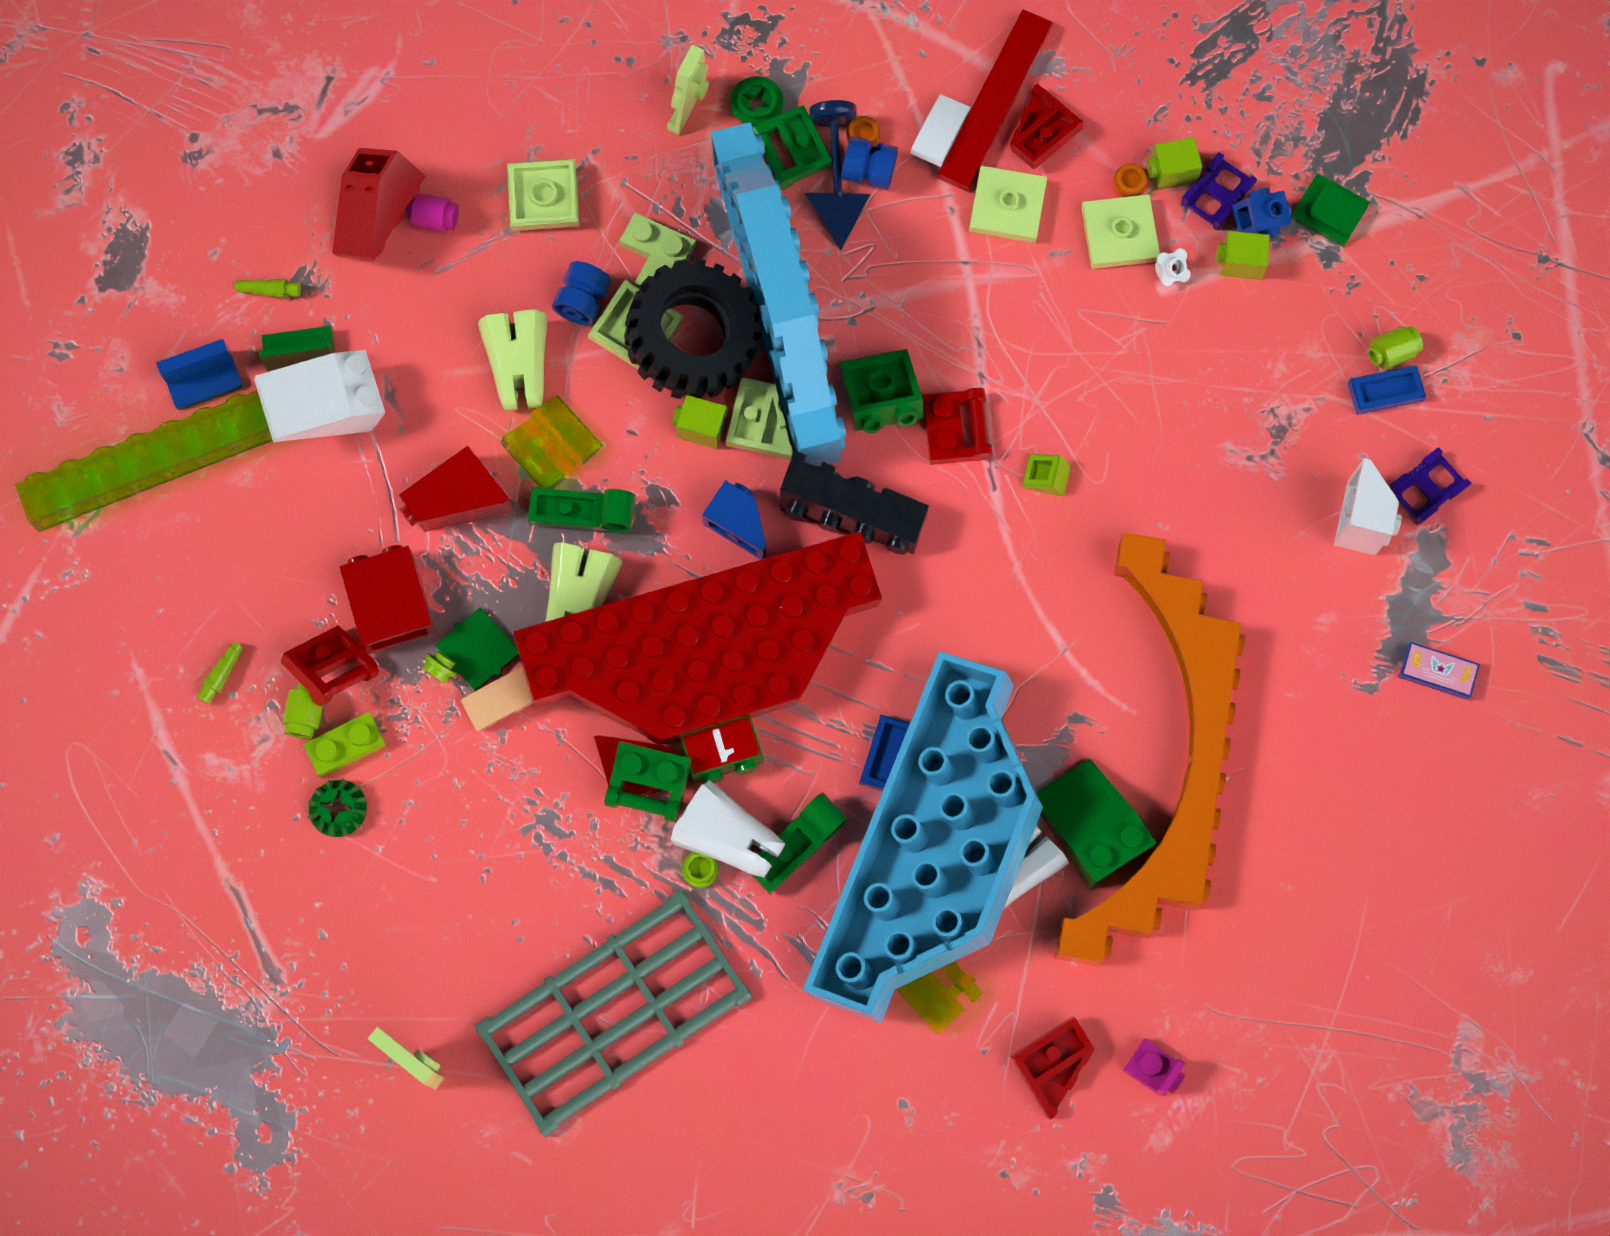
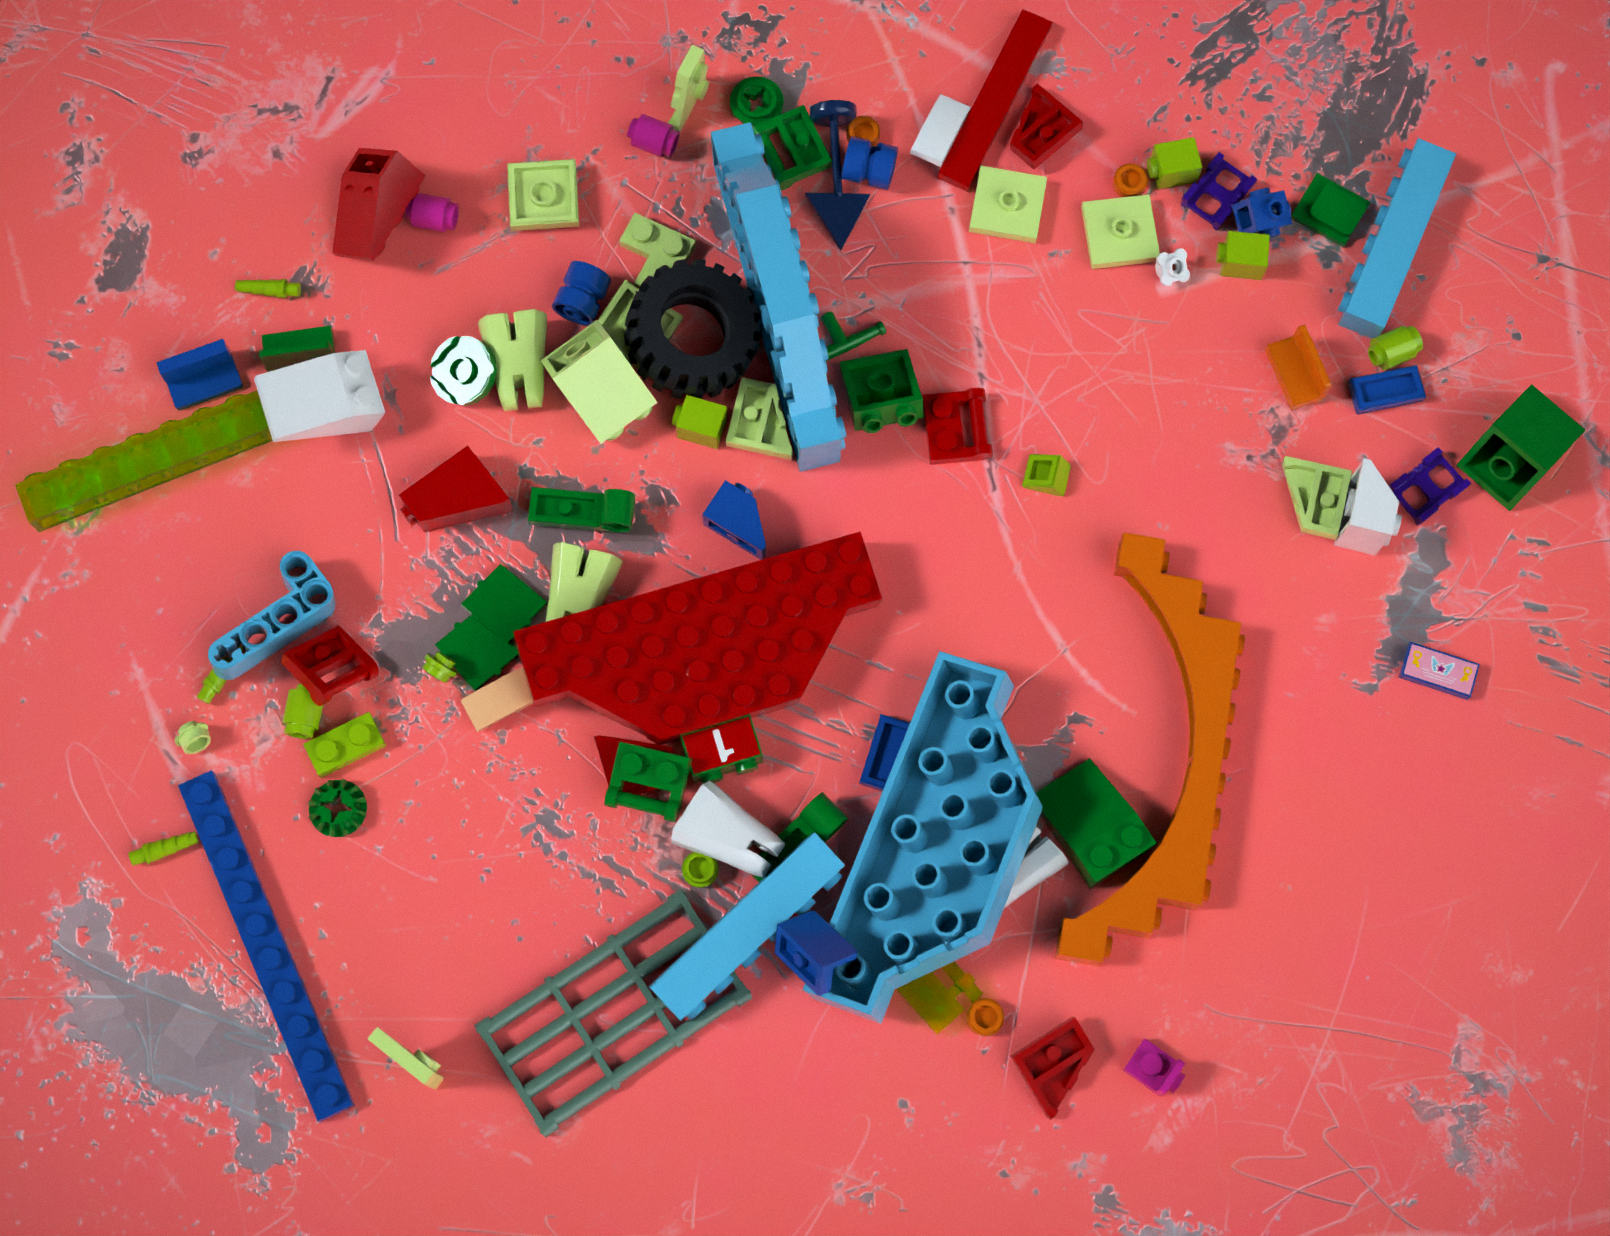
red brick [339,545,436,654] -> none
clear neon green slope [501,395,602,489] -> none
black wedge [780,450,929,555] -> none
none -> lime animal [128,831,199,866]
none -> yellowish green plate [175,721,211,754]
none -> blue plate [178,770,355,1122]
none -> medium azure beam [208,551,335,680]
none -> tile [430,336,497,406]
none -> green piece [461,564,547,645]
none -> yellowish green slope [541,320,658,444]
none -> dark pink brick [627,114,680,157]
none -> medium azure brick [648,832,845,1021]
none -> blue panel [774,911,857,996]
none -> green piece [821,311,886,362]
none -> orange tile [966,998,1004,1037]
none -> orange panel [1265,324,1332,411]
none -> yellowish green wing [1282,456,1352,540]
none -> medium azure brick [1337,138,1457,339]
none -> green slope [1456,384,1585,511]

